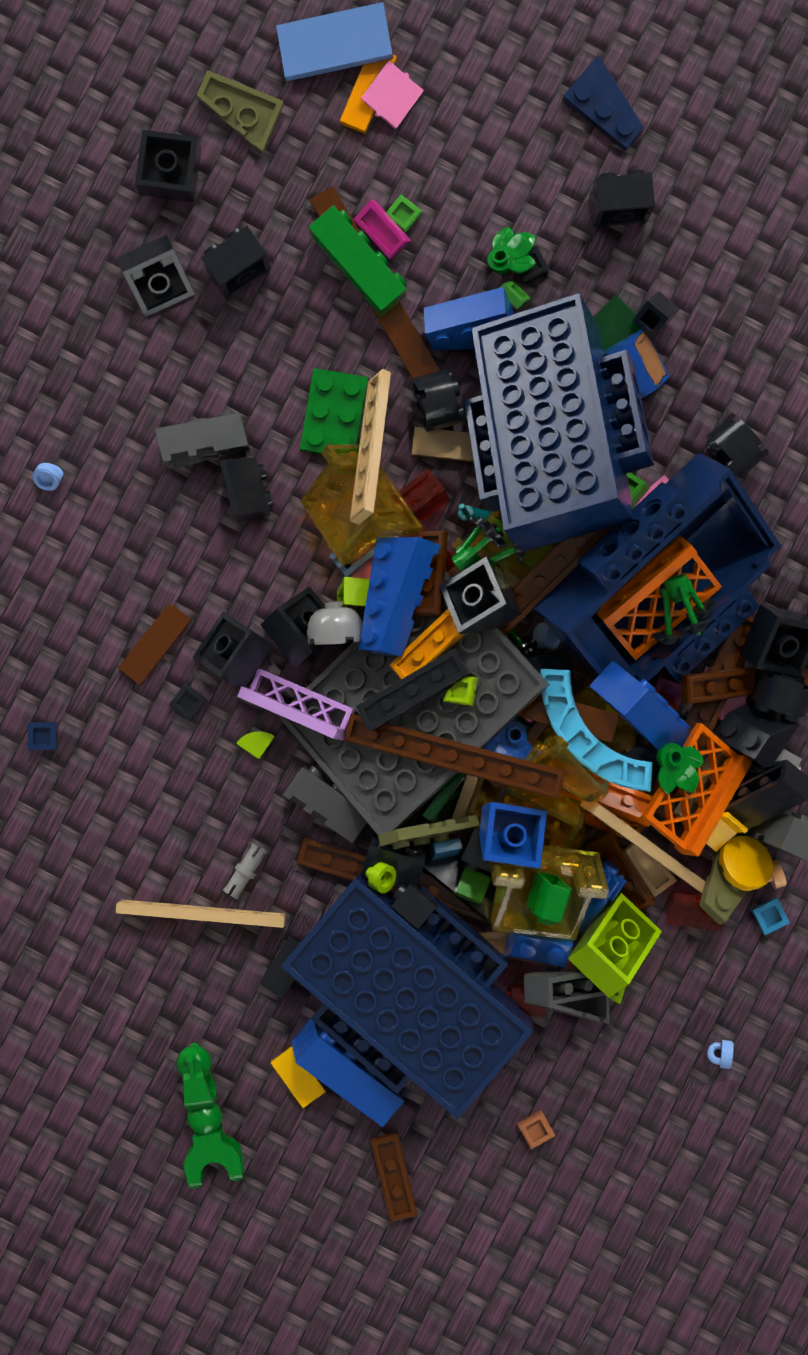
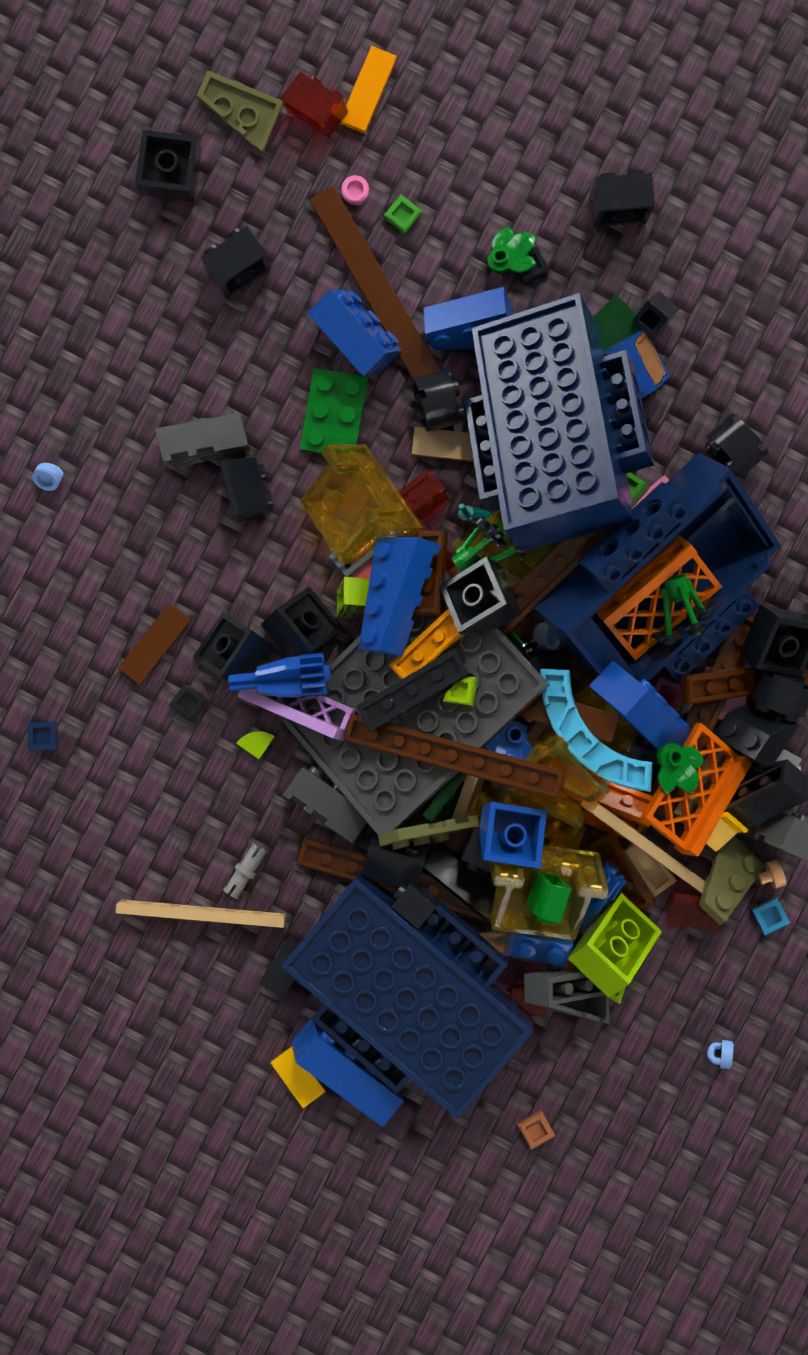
black slope [117,234,195,318] -> none
green piece [176,1043,245,1189] -> none
medium blue tile [276,2,393,81] -> none
light grey cylinder [307,602,362,645] -> none
green brick [308,205,407,318] -> none
tan tile [350,369,391,525] -> none
dark pink tile [353,200,411,260] -> none
bright pink piece [360,61,424,129] -> none
lime tile [366,862,396,893] -> none
reddish brown tile [371,1131,418,1222] -> none
dark azure tile [429,838,462,861] -> none
bright green tile [454,867,491,905] -> none
bright green tile [500,281,531,310] -> none
dark blue wing [562,54,644,151] -> none
yellow tile [718,836,774,891] -> none
none -> blue piece [228,653,332,698]
none -> clear red brick [280,72,348,138]
none -> blue brick [307,289,402,376]
none -> bright pink tile [342,175,369,205]

